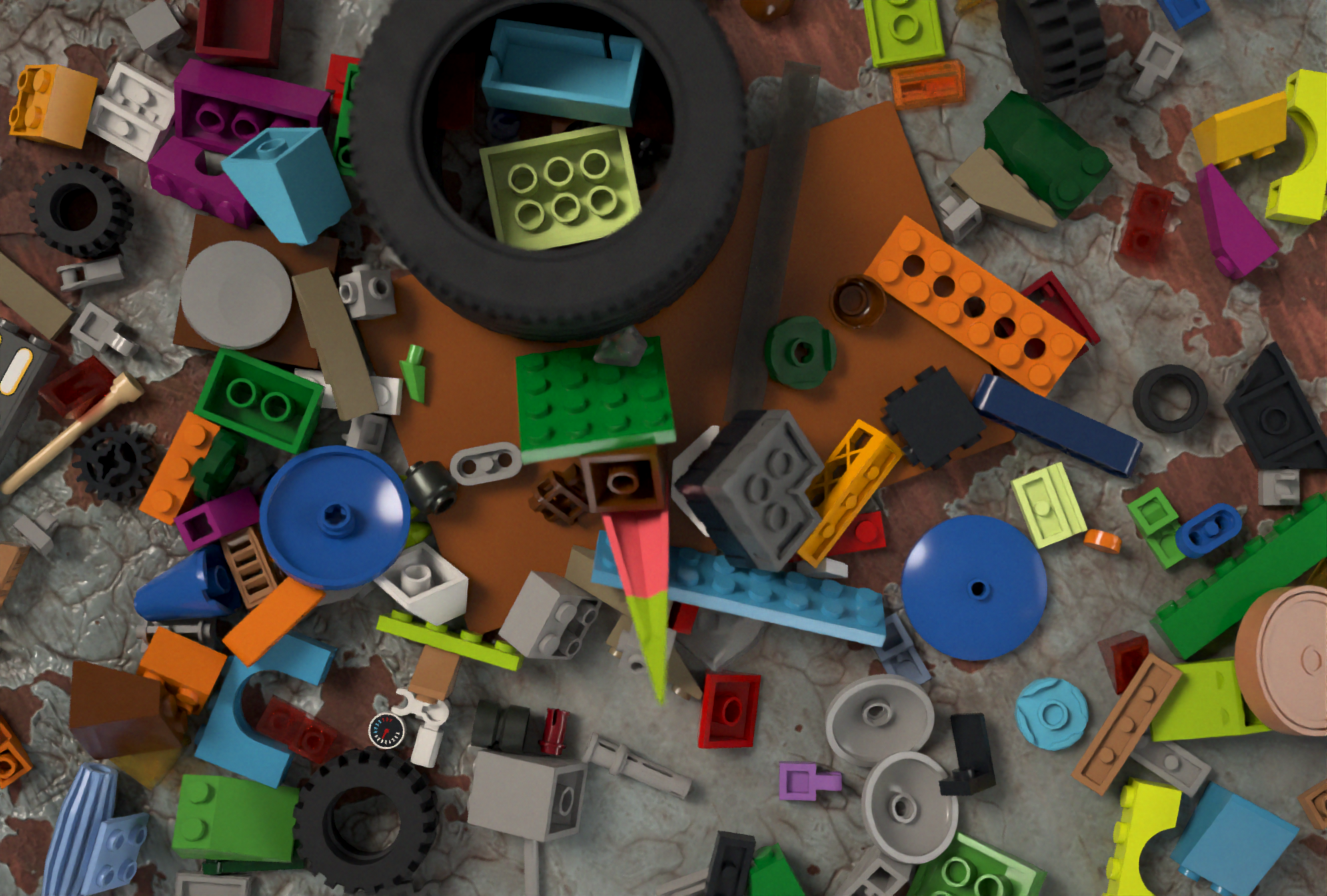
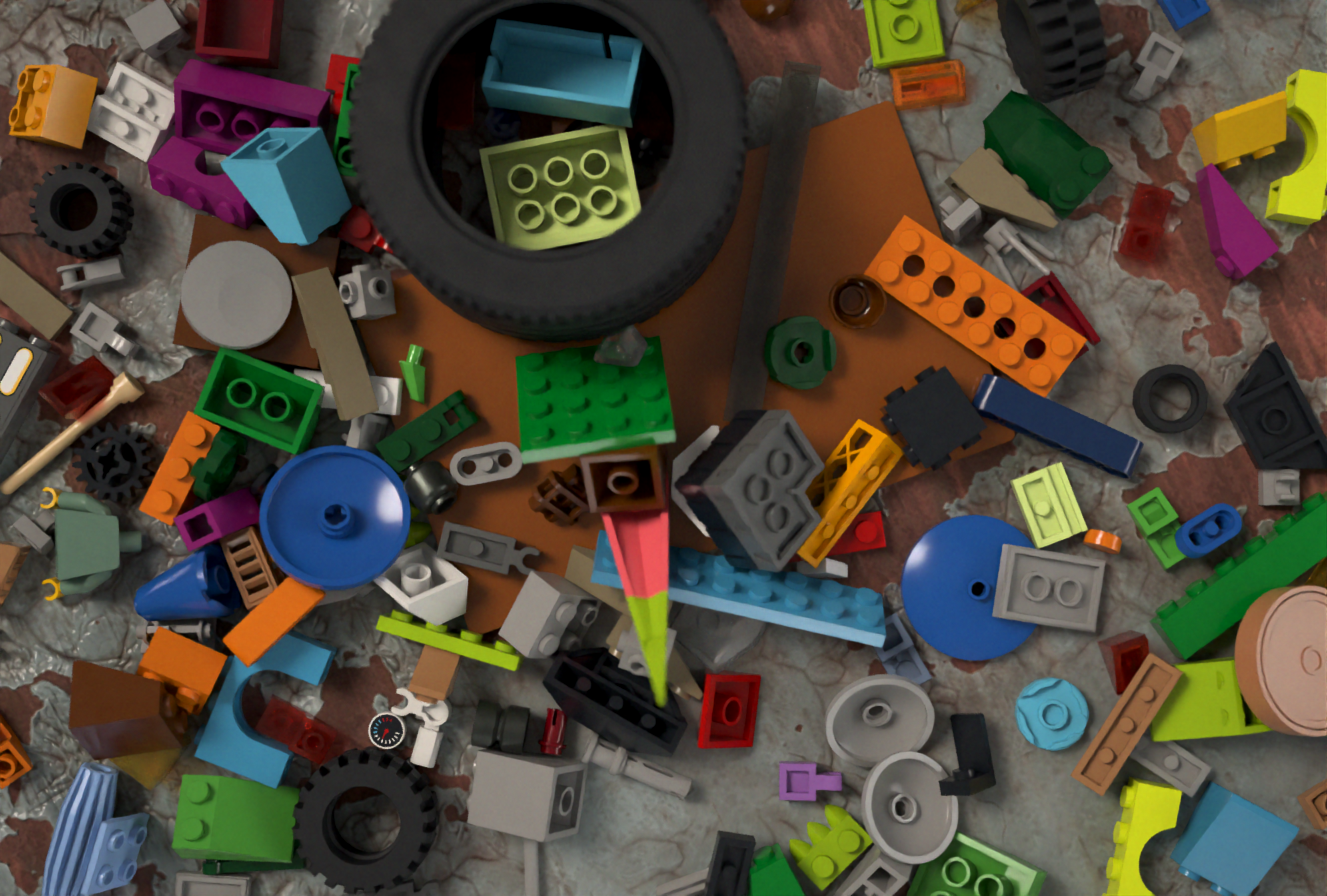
red slope [667,601,699,635] -> none
none -> sand green torso [40,487,141,601]
none -> red plate [337,204,395,256]
none -> dark green plate [375,389,481,475]
none -> dark grey plate [436,521,541,575]
none -> black wedge [542,647,688,757]
none -> lime plate [789,804,873,891]
none -> light grey plant [983,217,1055,293]
none -> light grey tile [992,544,1106,633]

